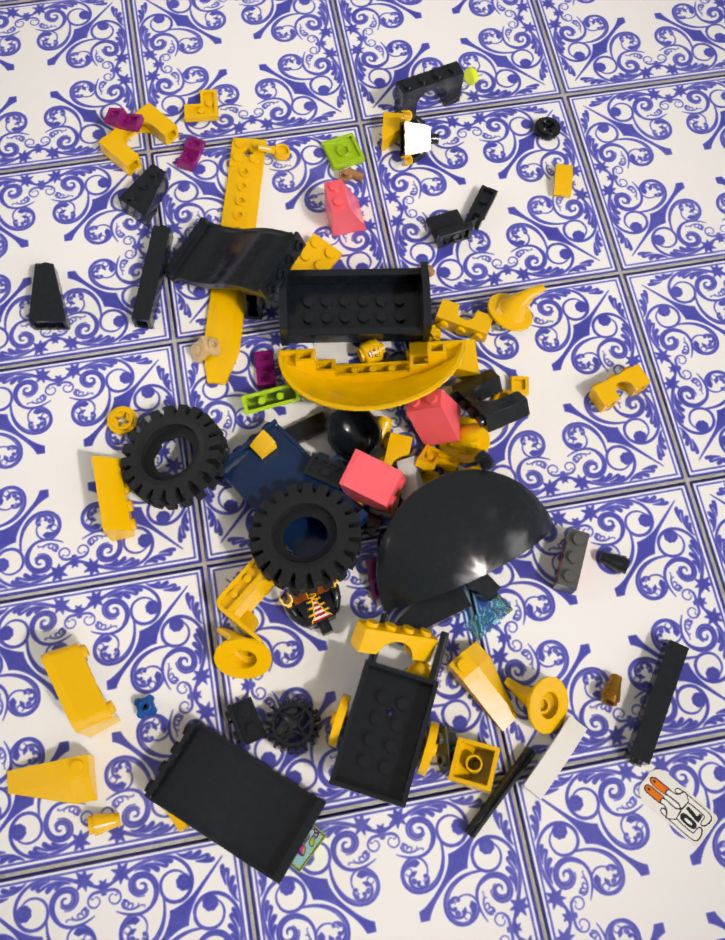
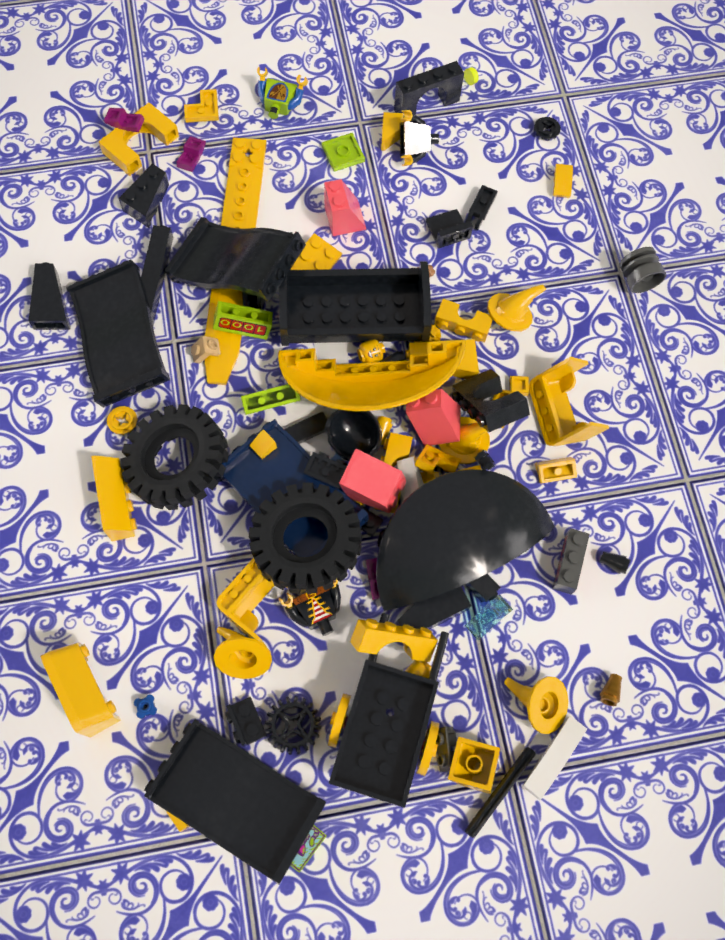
yellow wedge [7,755,98,804] -> none
yellow cone [87,813,121,836] -> none
magenta slope [254,350,276,390] -> none
yellow plate [256,143,290,161] -> none
medium nougat arm [339,168,364,182] -> none
yellow wedge [446,641,518,732] -> none
yellow arch [588,364,651,413] -> none
black brick [624,640,689,767] -> none
sticker [639,769,718,847] -> none
none -> black panel [66,260,170,408]
none -> lime brick [213,301,273,340]
none -> torso [257,67,308,119]
none -> yellow windscreen [529,357,609,446]
none -> yellow slope [535,457,577,484]
none -> dark grey wheel [619,247,667,293]

